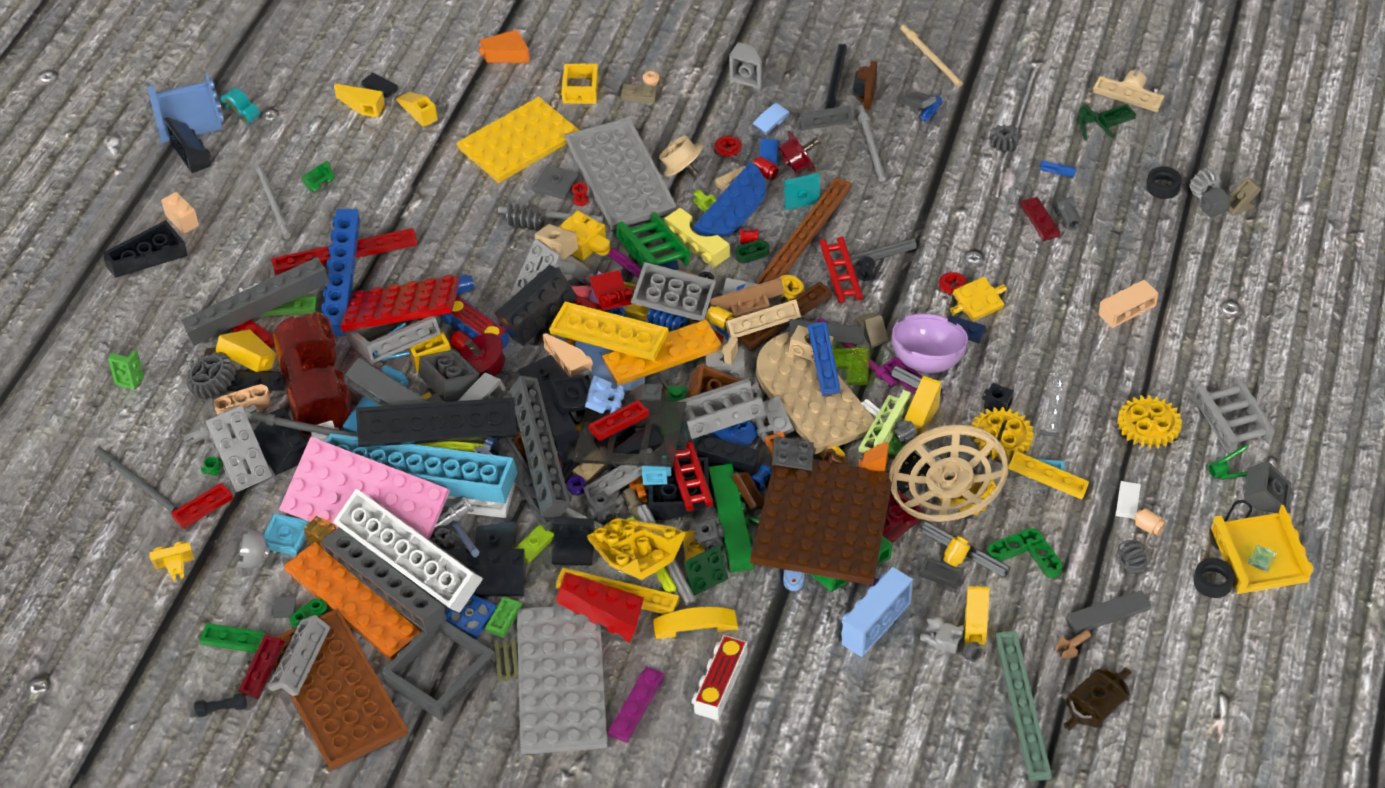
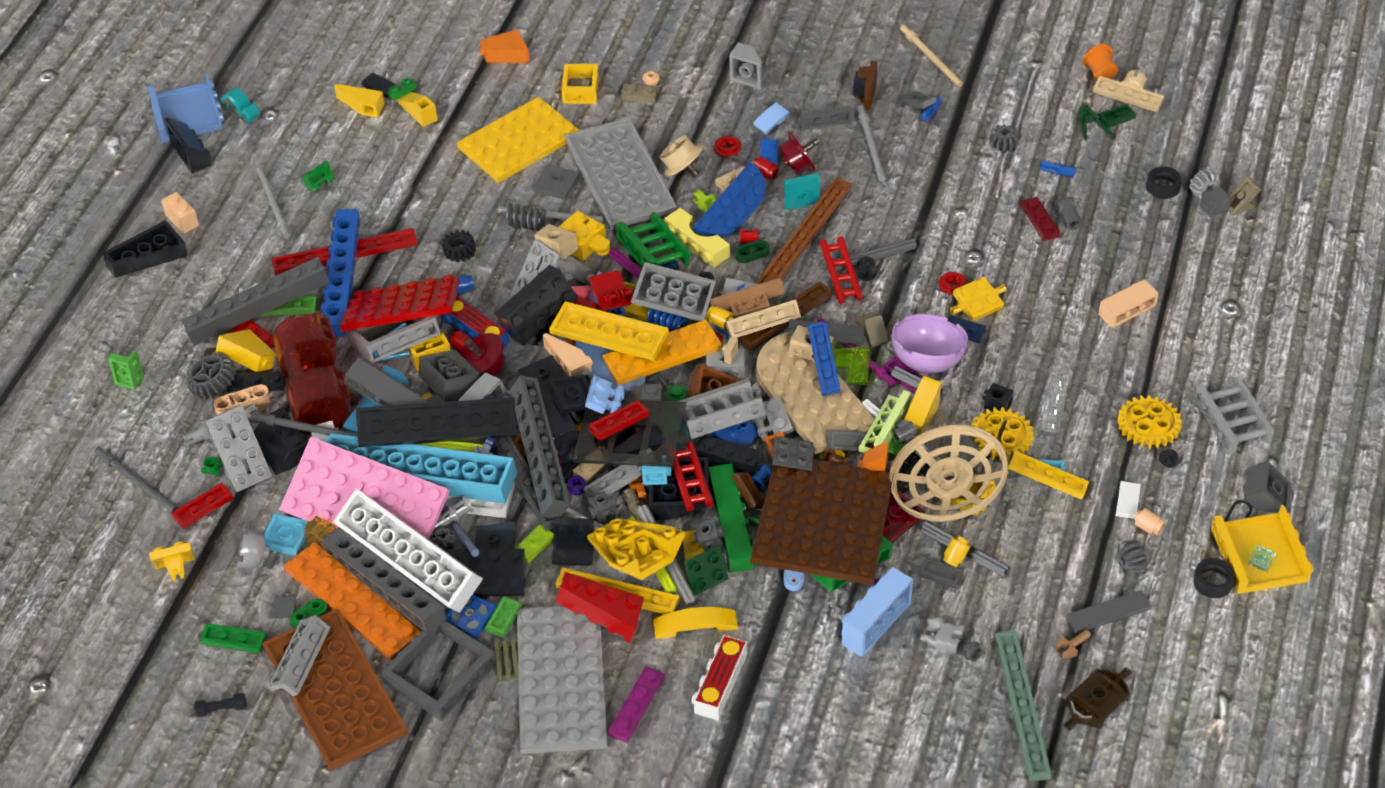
dark red plate [238,634,285,700] -> none
red bush [572,183,589,206] -> none
yellow gear [779,275,805,301] -> none
black axle [824,43,847,109] -> none
yellow slope [964,586,989,645] -> none
green beam [987,528,1062,578] -> none
green plant [1208,445,1249,481] -> none
none -> green plate [387,77,418,100]
none -> black tyre [442,230,476,262]
none -> dark grey tile [826,430,865,452]
none -> orange piece [1083,44,1118,81]
none -> black plate [1159,449,1179,468]

